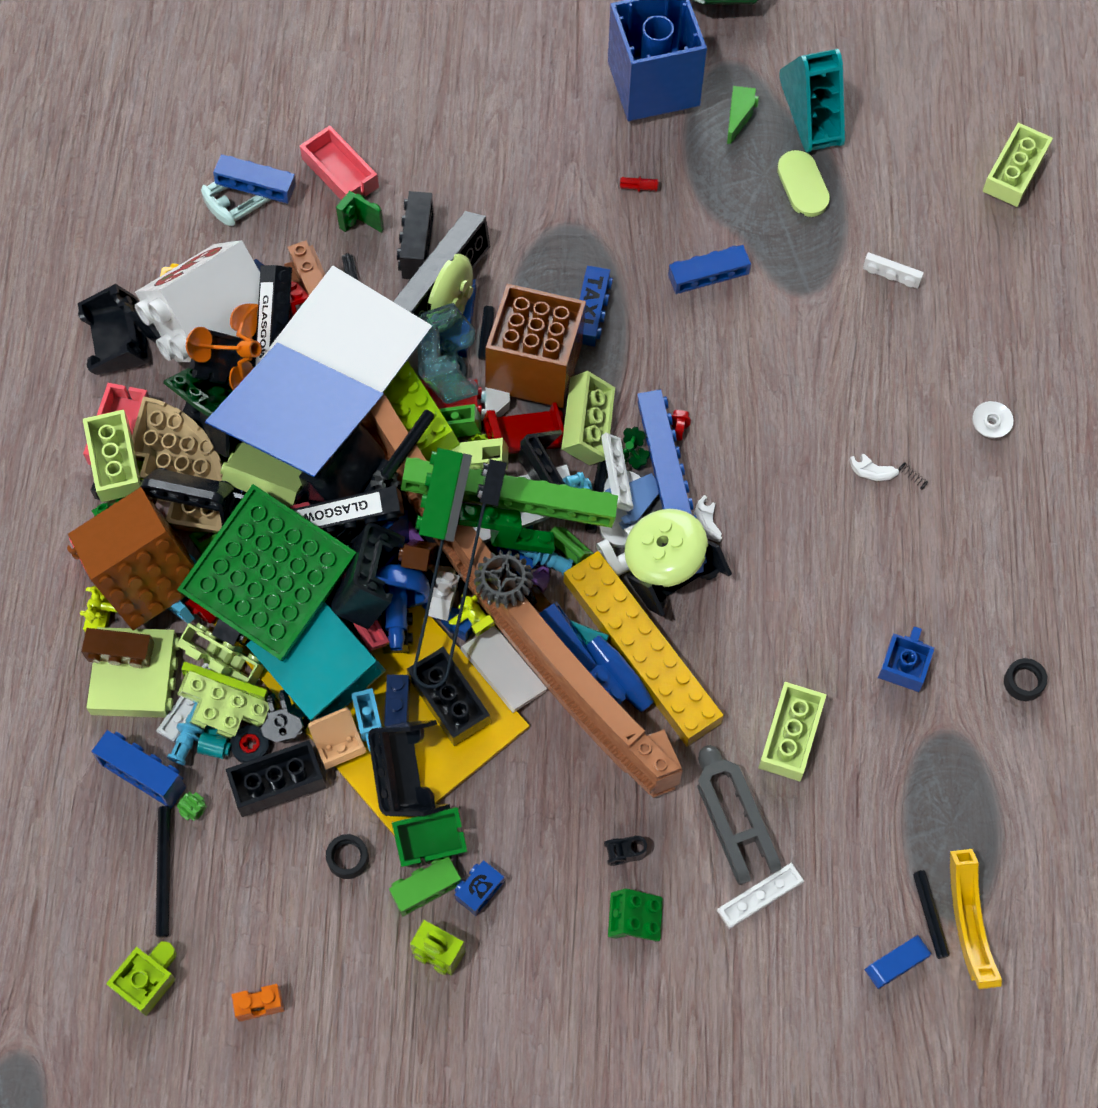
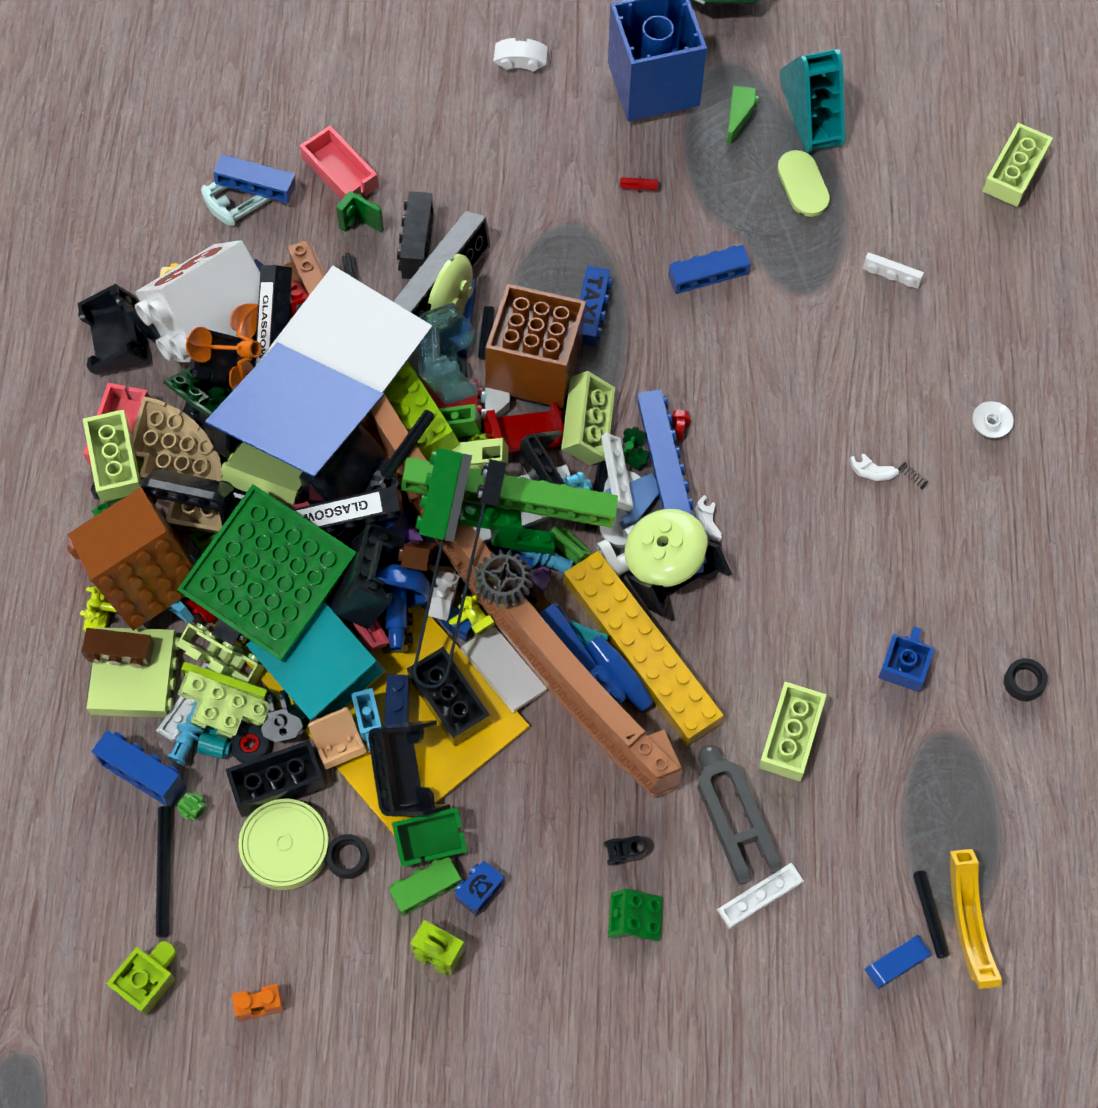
none -> yellowish green brick [238,799,330,890]
none -> white brick [494,38,548,72]

